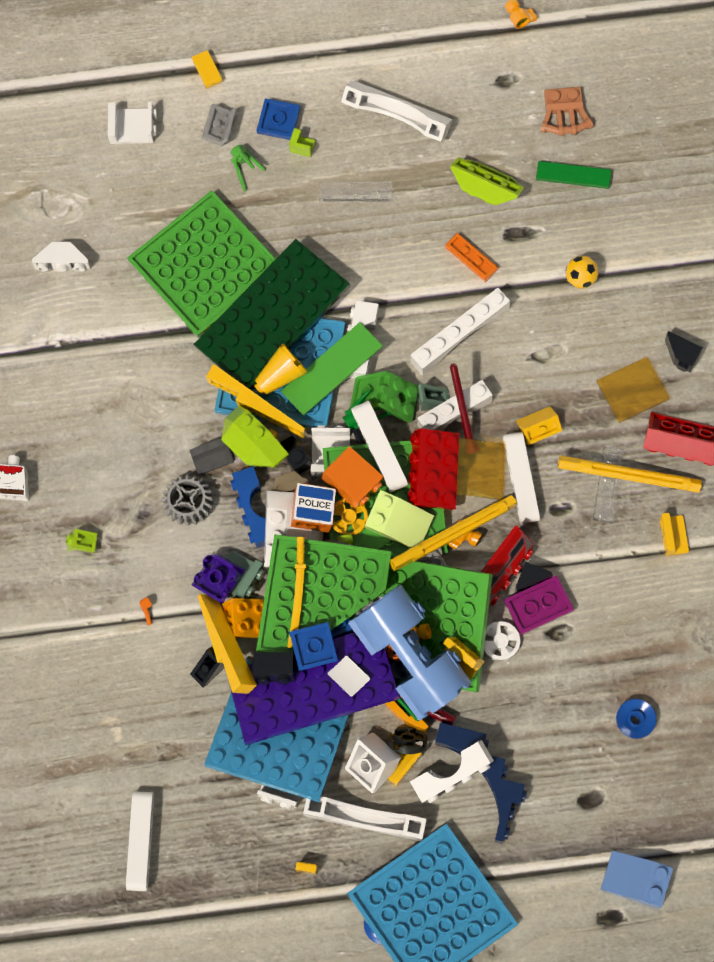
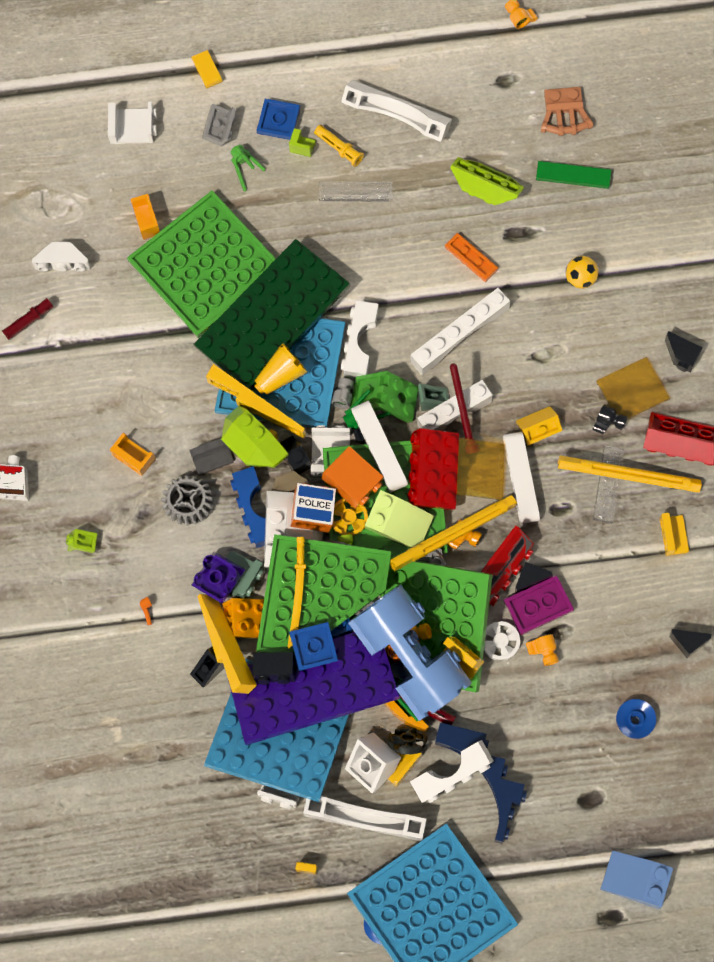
white beam [126,791,154,891] -> none
bright green window [281,322,383,416] -> none
white sticker [328,656,370,696] -> none
none -> dark red pin [2,298,54,340]
none -> light orange panel [110,432,156,476]
none -> light orange panel [130,194,160,240]
none -> yellow pin [314,125,364,167]
none -> light grey piece [331,378,354,409]
none -> light orange piece [526,634,559,666]
none -> black piece [593,404,628,434]
none -> black slope [669,629,712,658]

